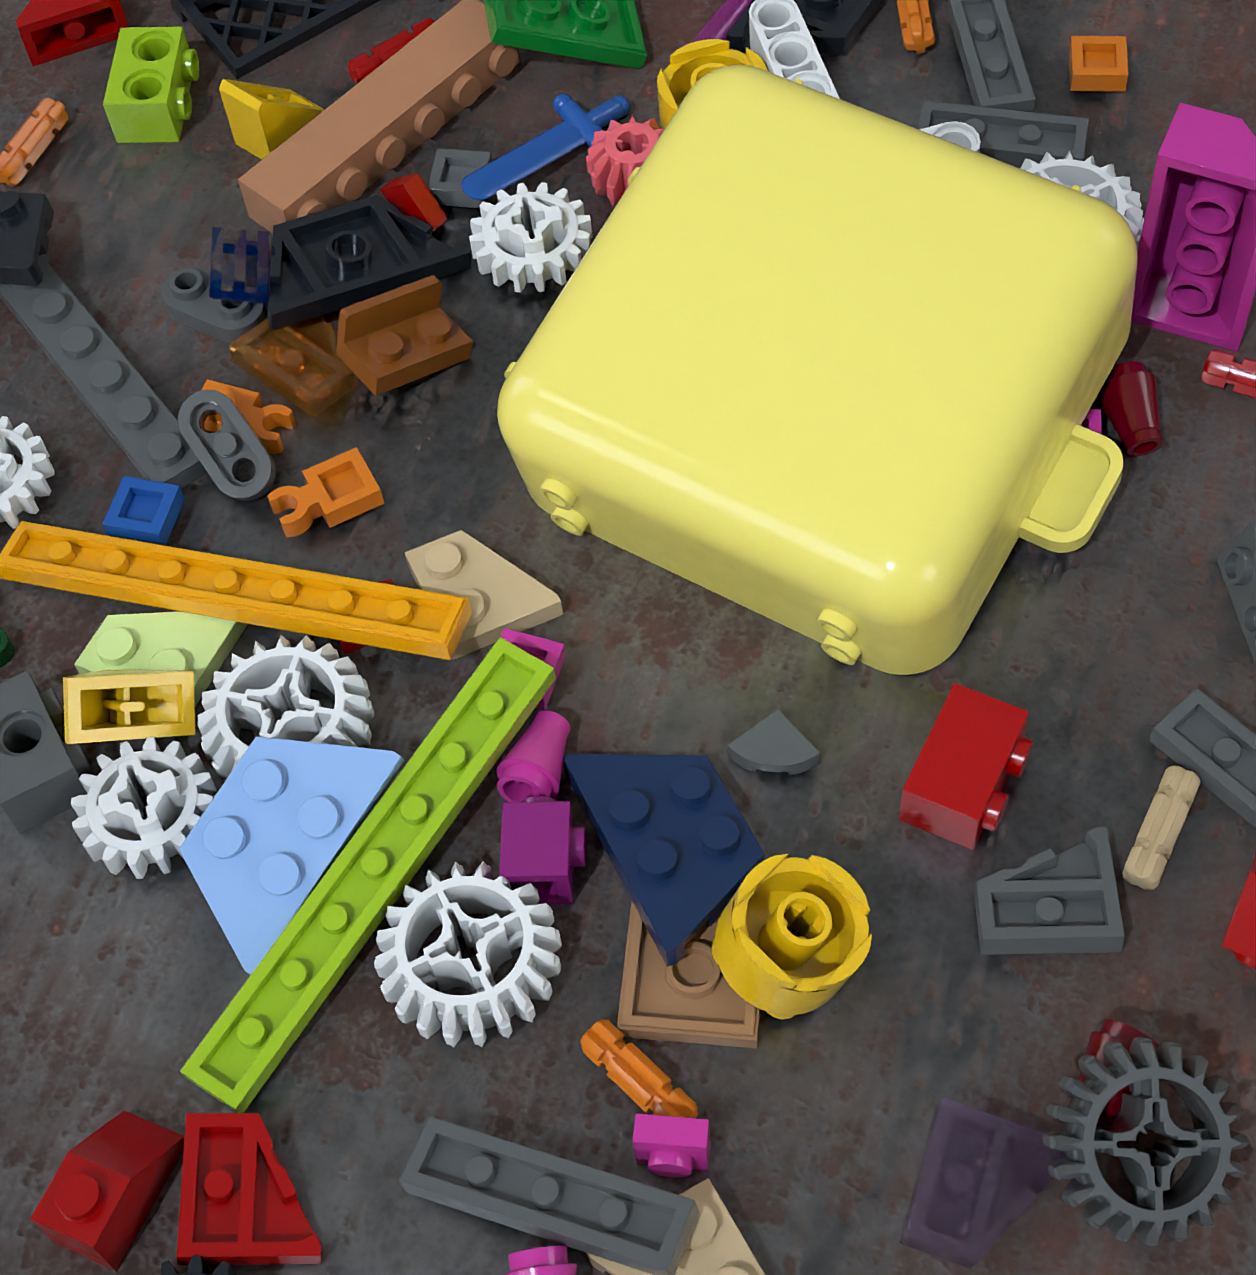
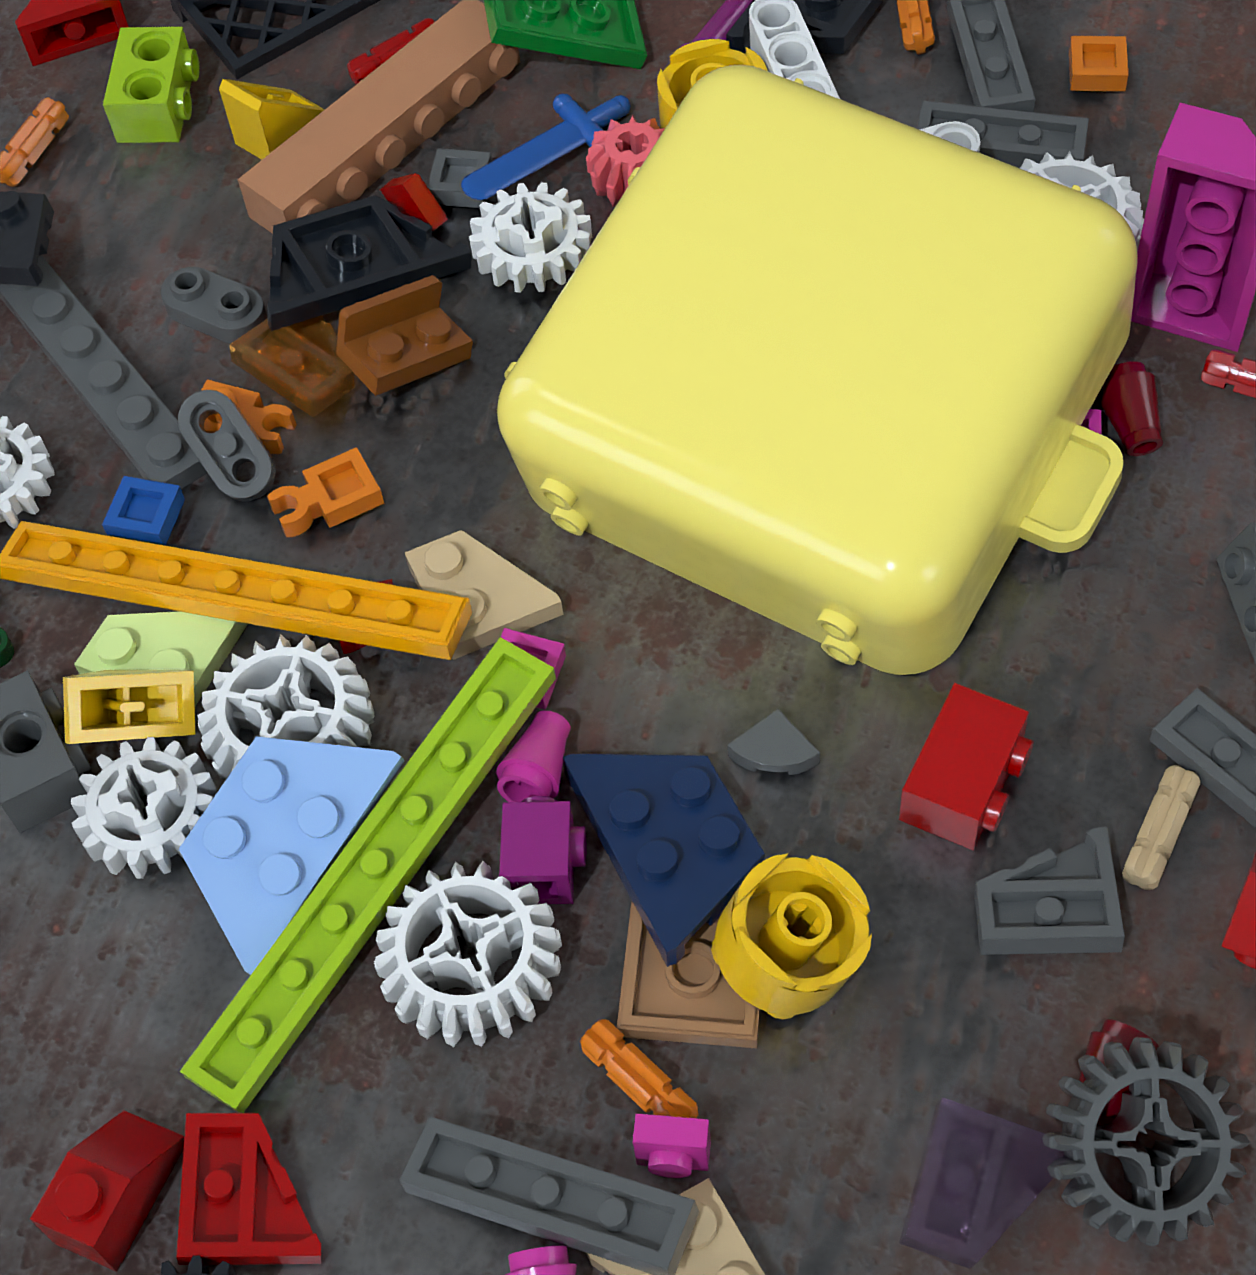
clear blue tile [209,227,269,303] -> none

